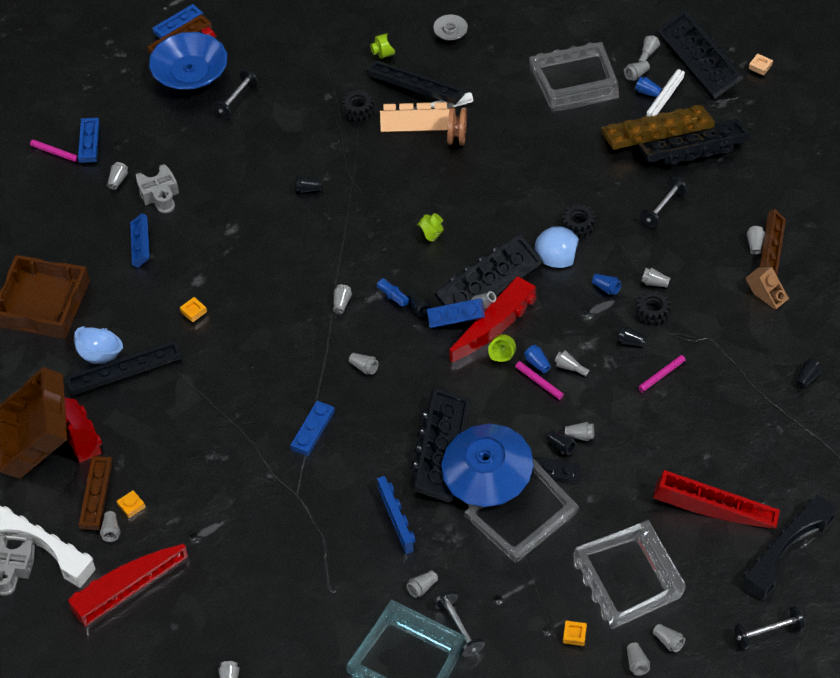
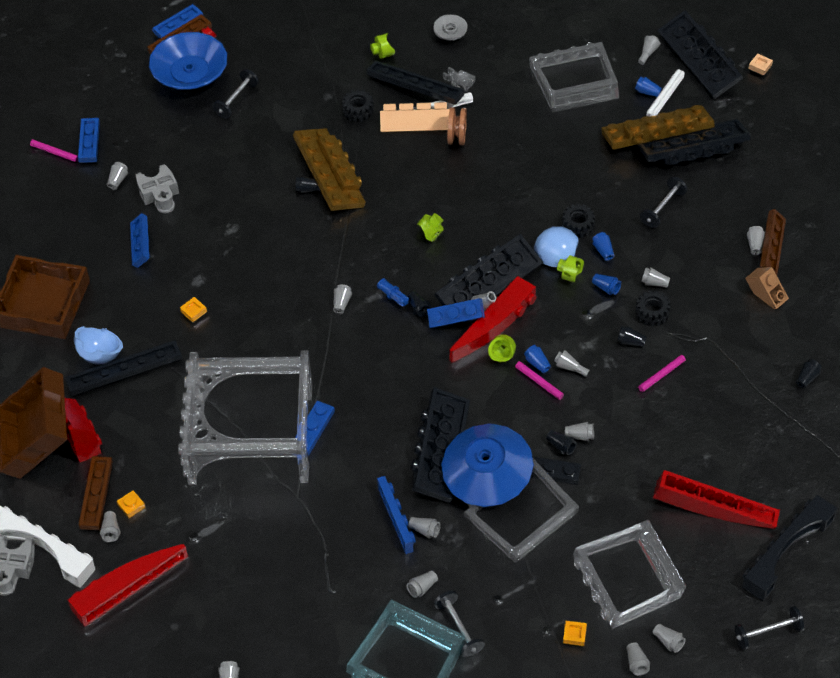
light grey cone [349,353,379,375] -> none
light grey cone [624,61,650,81] -> none
none -> clear arch [178,350,313,485]
none -> pearl gold plate [293,128,366,211]
none -> light grey cone [409,517,441,538]
none -> clear plate [443,67,475,92]
none -> lime piece [557,255,584,282]
none -> blue cone [592,232,615,261]

